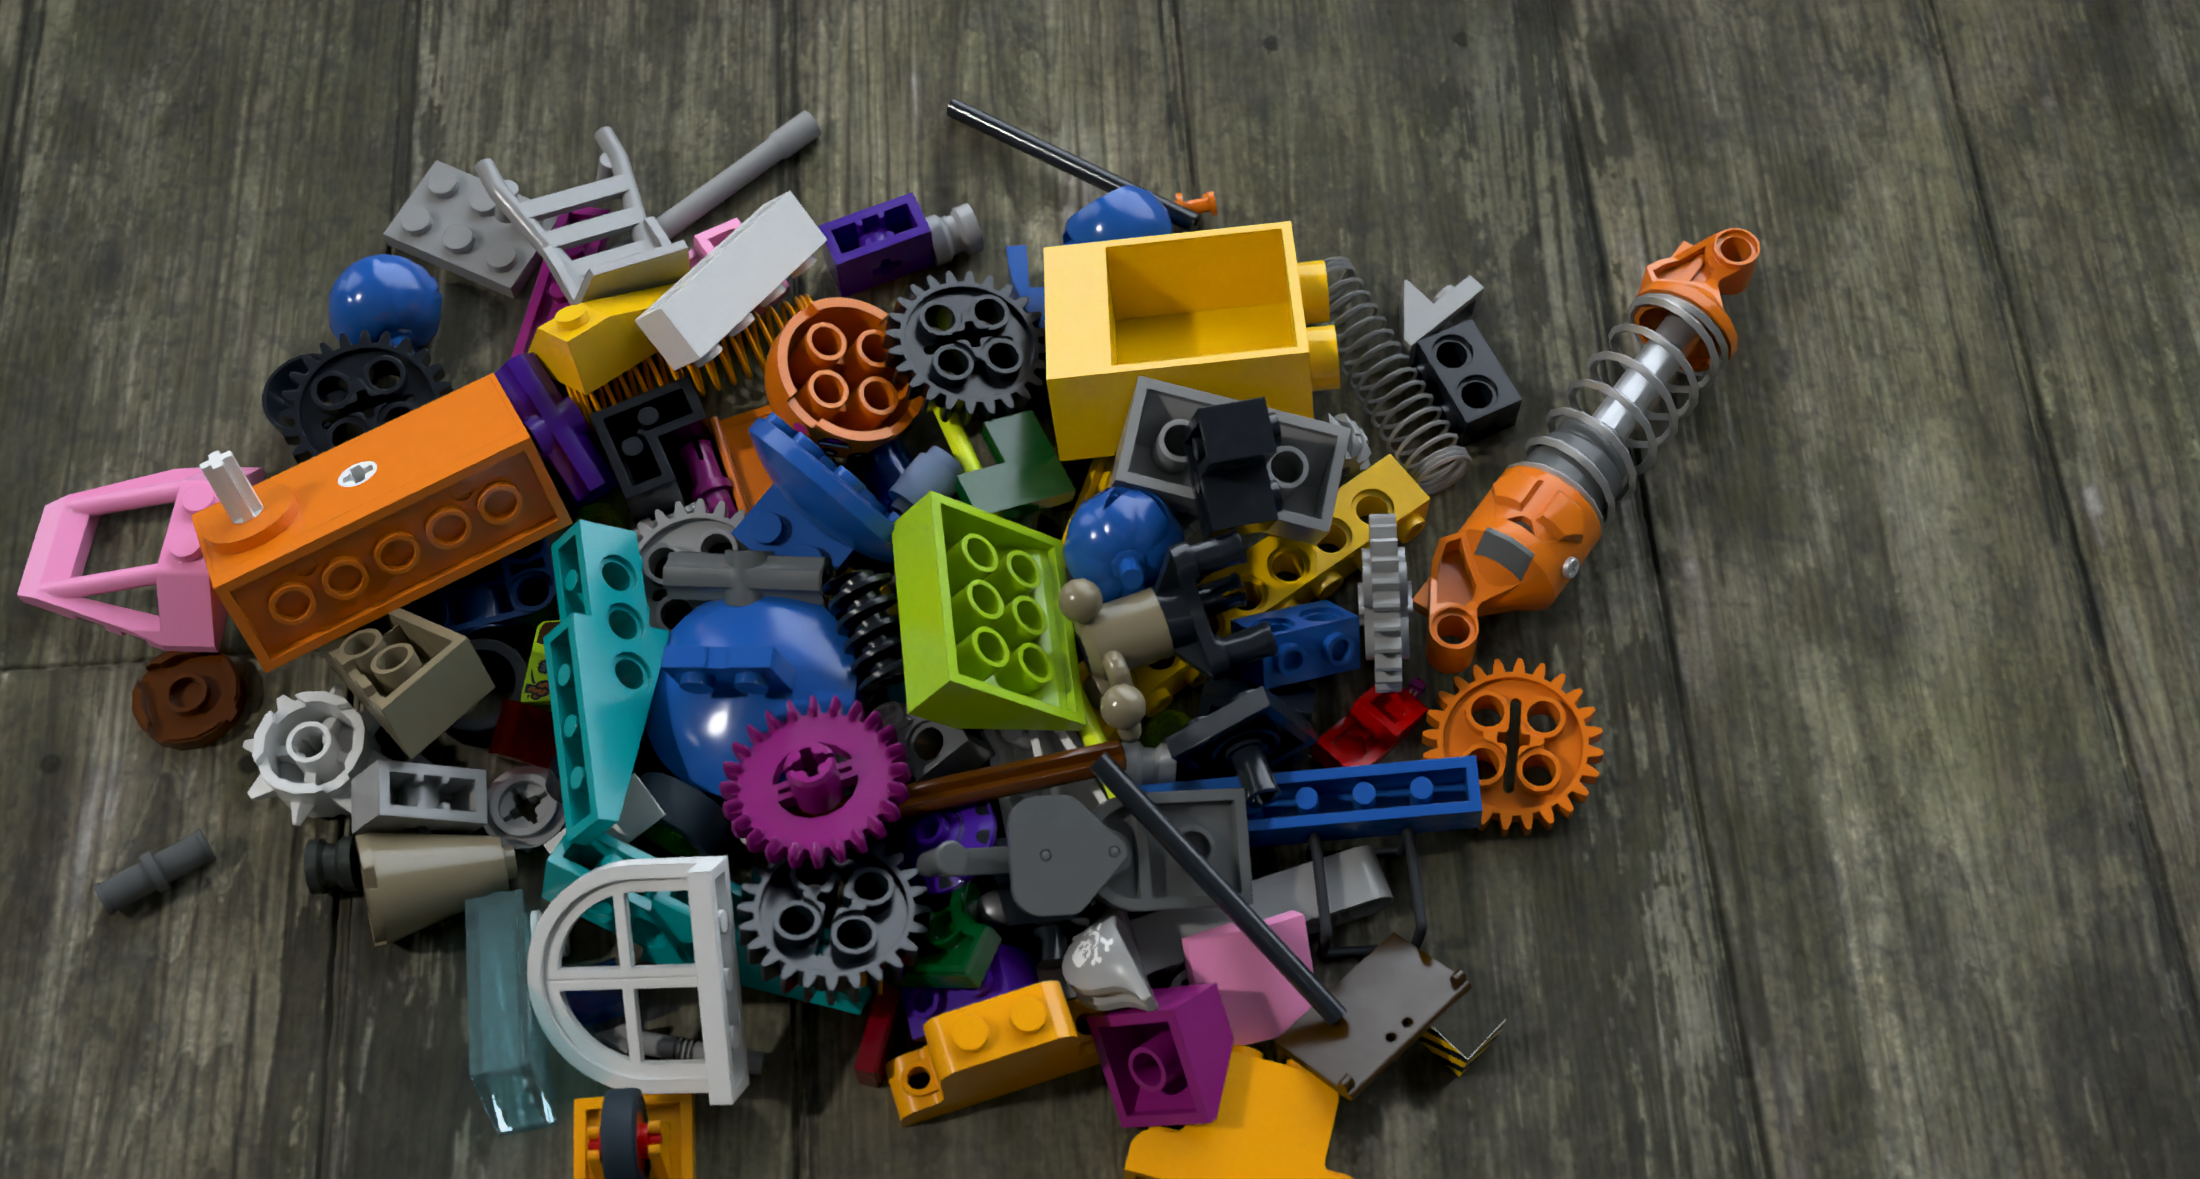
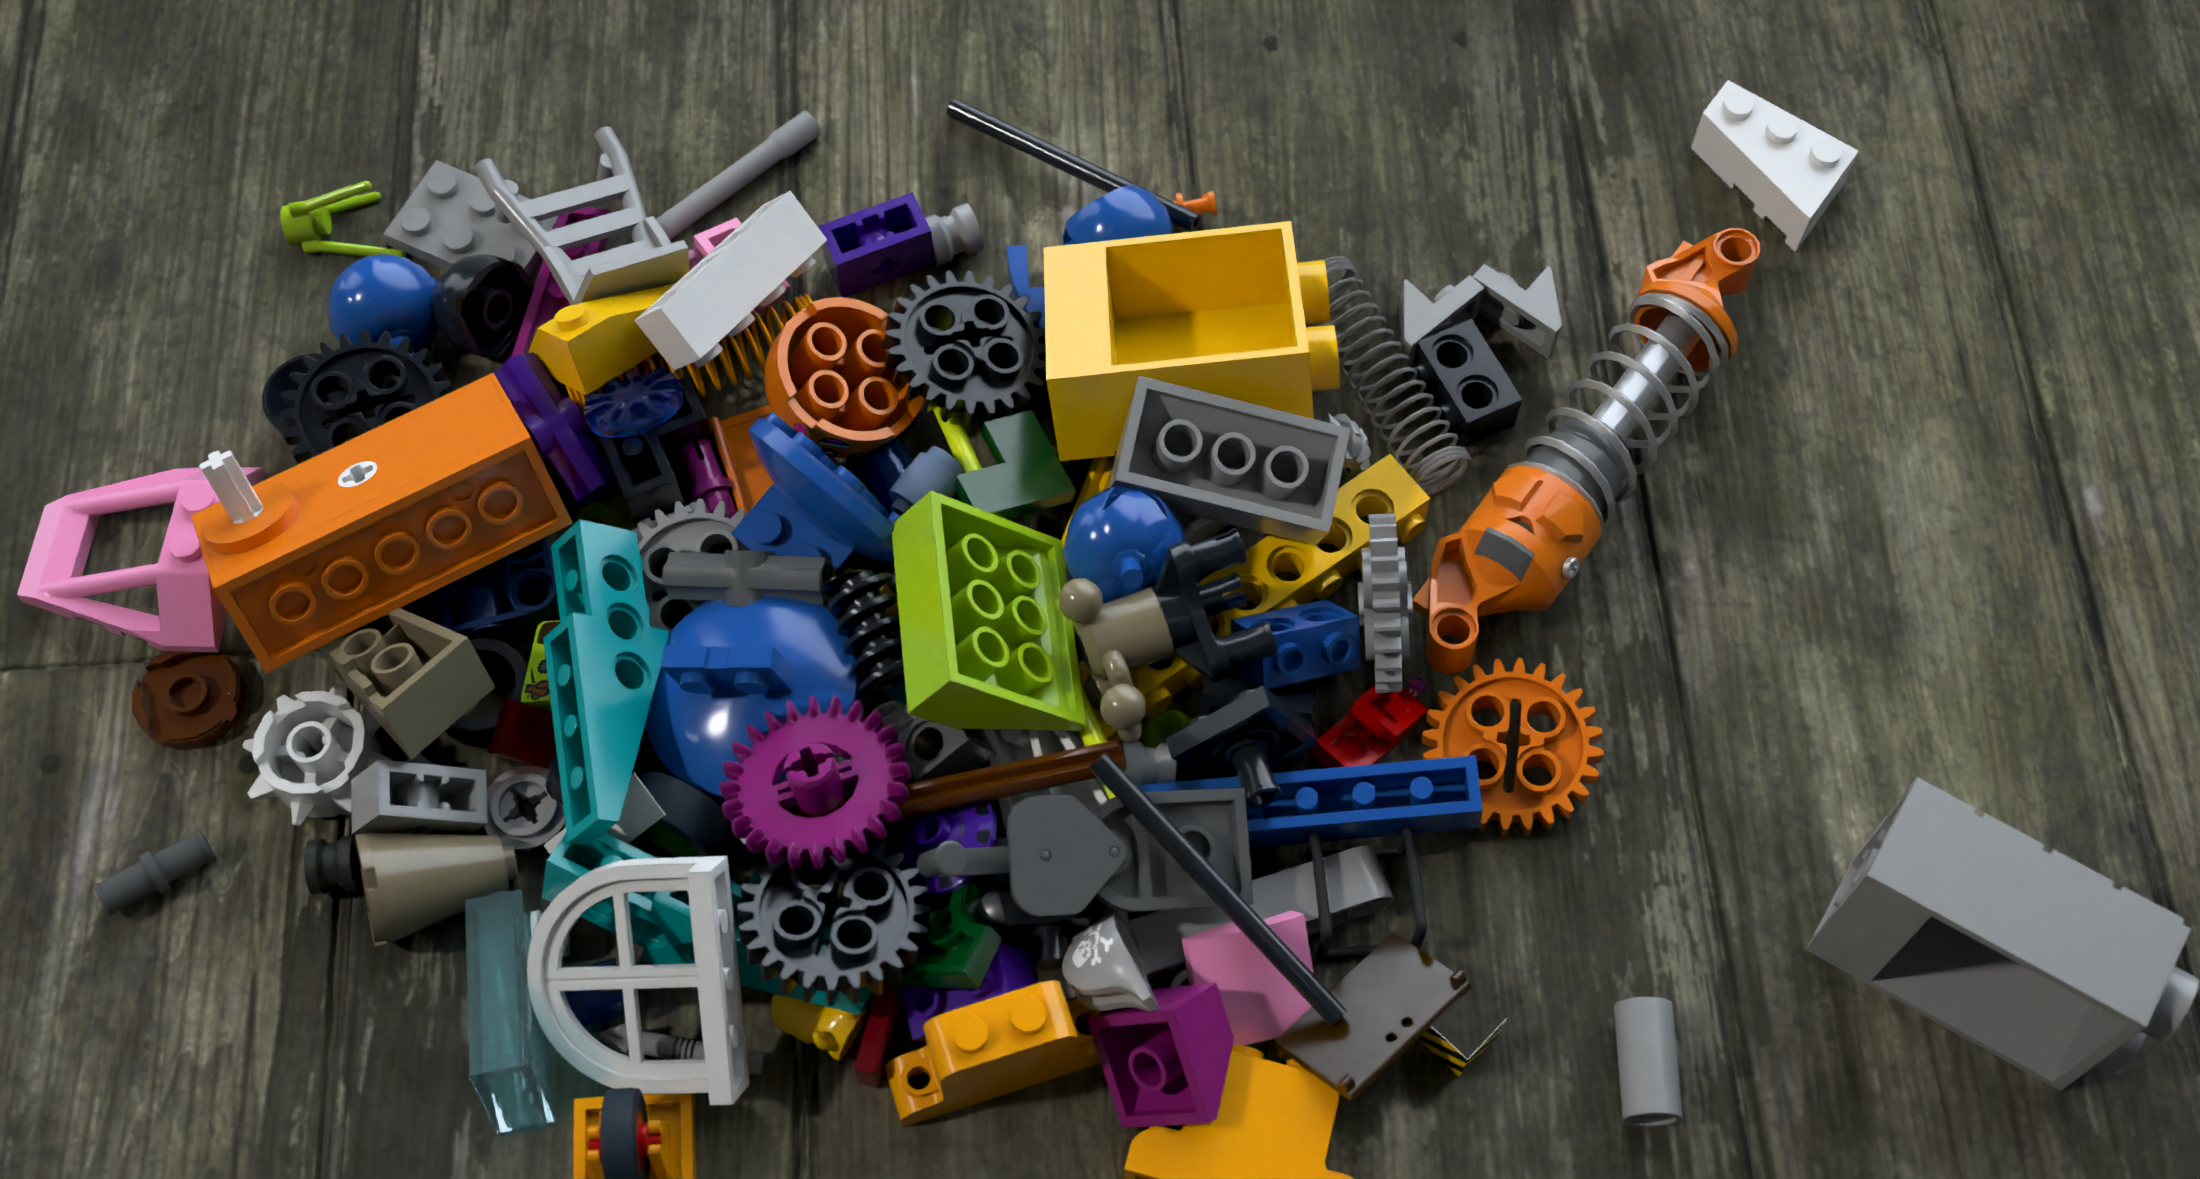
black brick [1181,396,1283,540] -> none
none -> lime plant [280,181,406,258]
none -> black cylinder [432,254,534,358]
none -> clear blue wheel [583,367,684,438]
none -> yellow animal [770,994,868,1061]
none -> light grey slope [1473,264,1562,358]
none -> light grey pin [1614,997,1683,1127]
none -> white wedge [1691,80,1859,252]
none -> light grey brick [1805,777,2199,1091]

